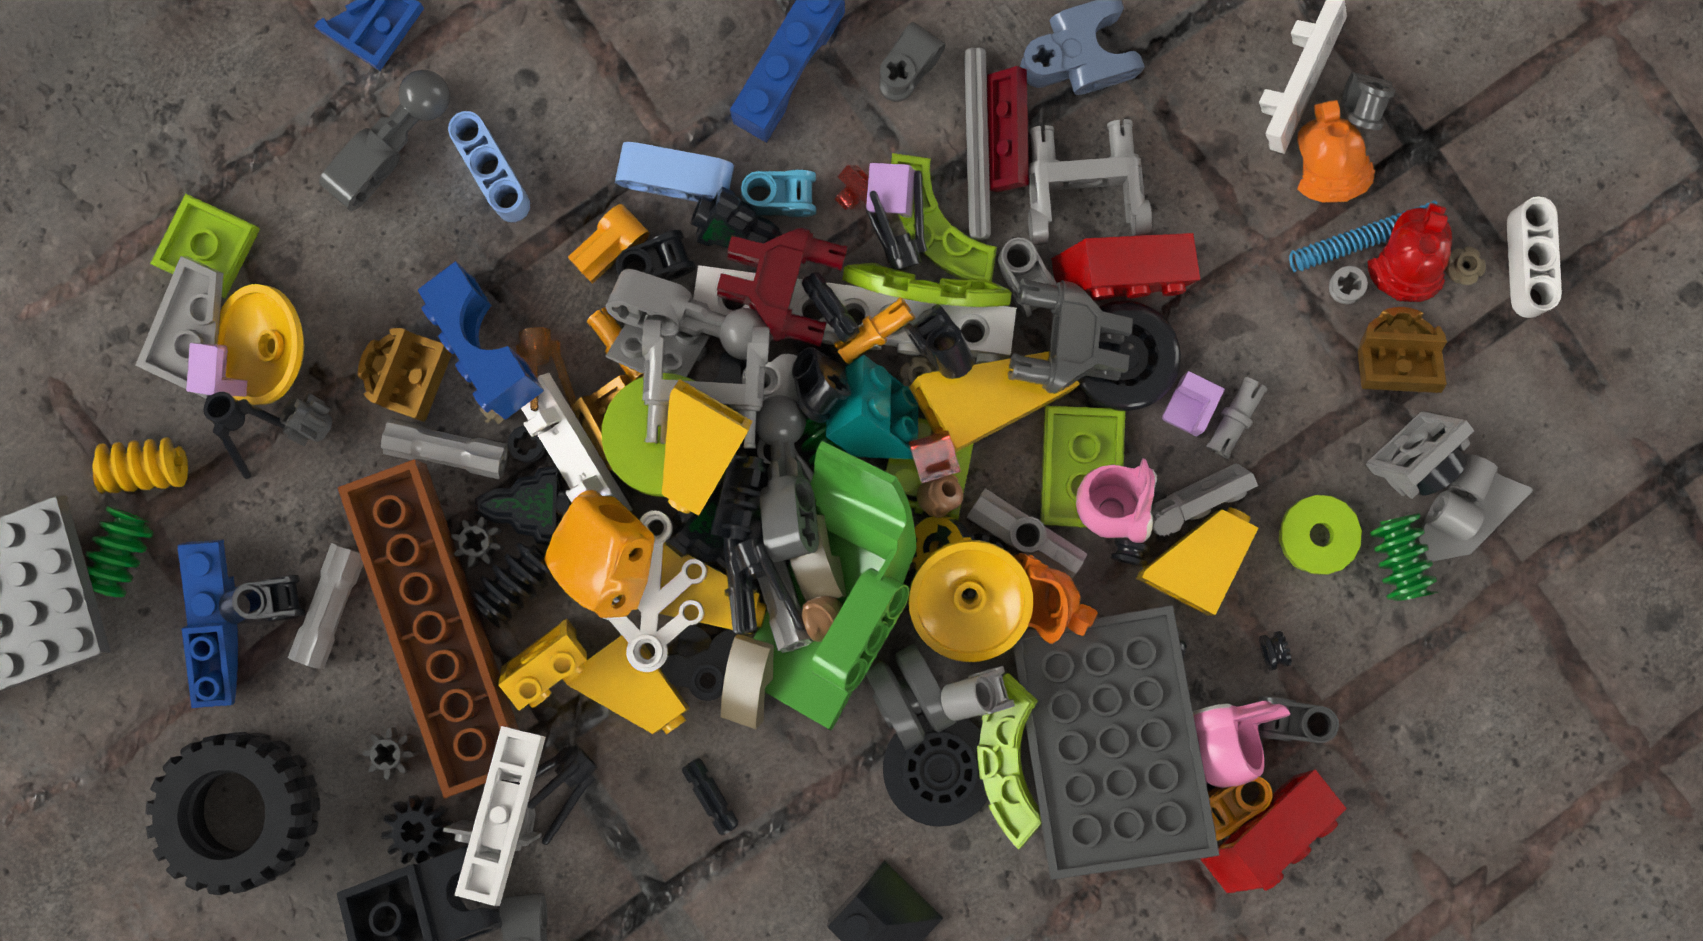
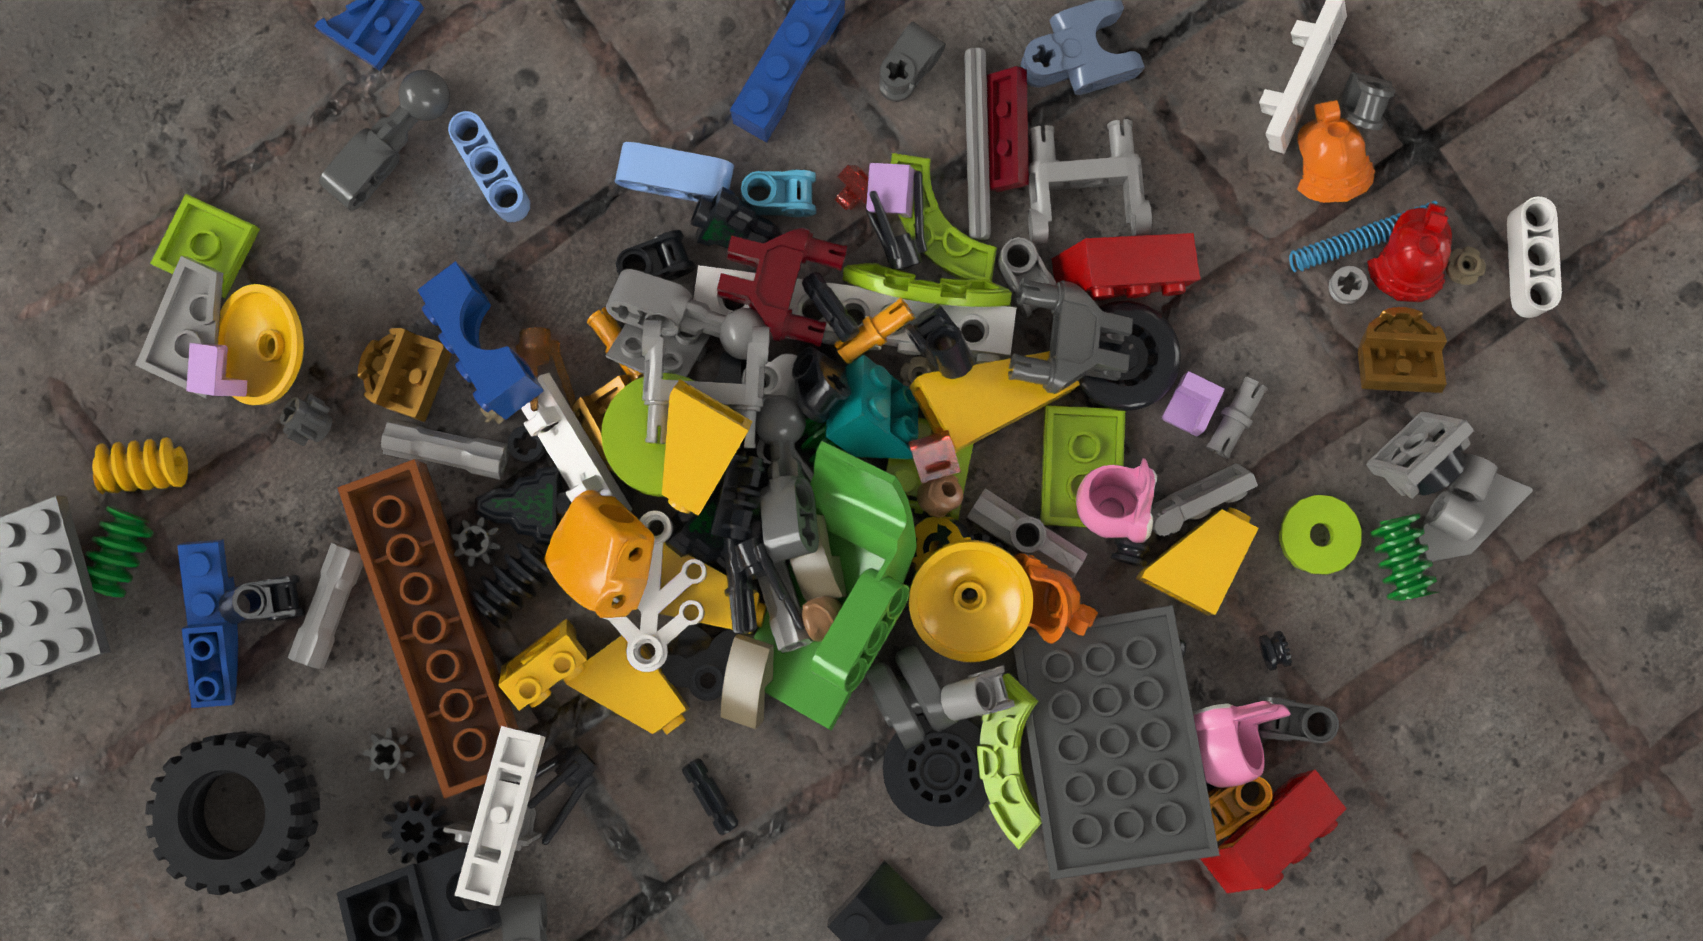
black plant [203,392,285,479] -> none
light orange piece [568,204,650,284] -> none

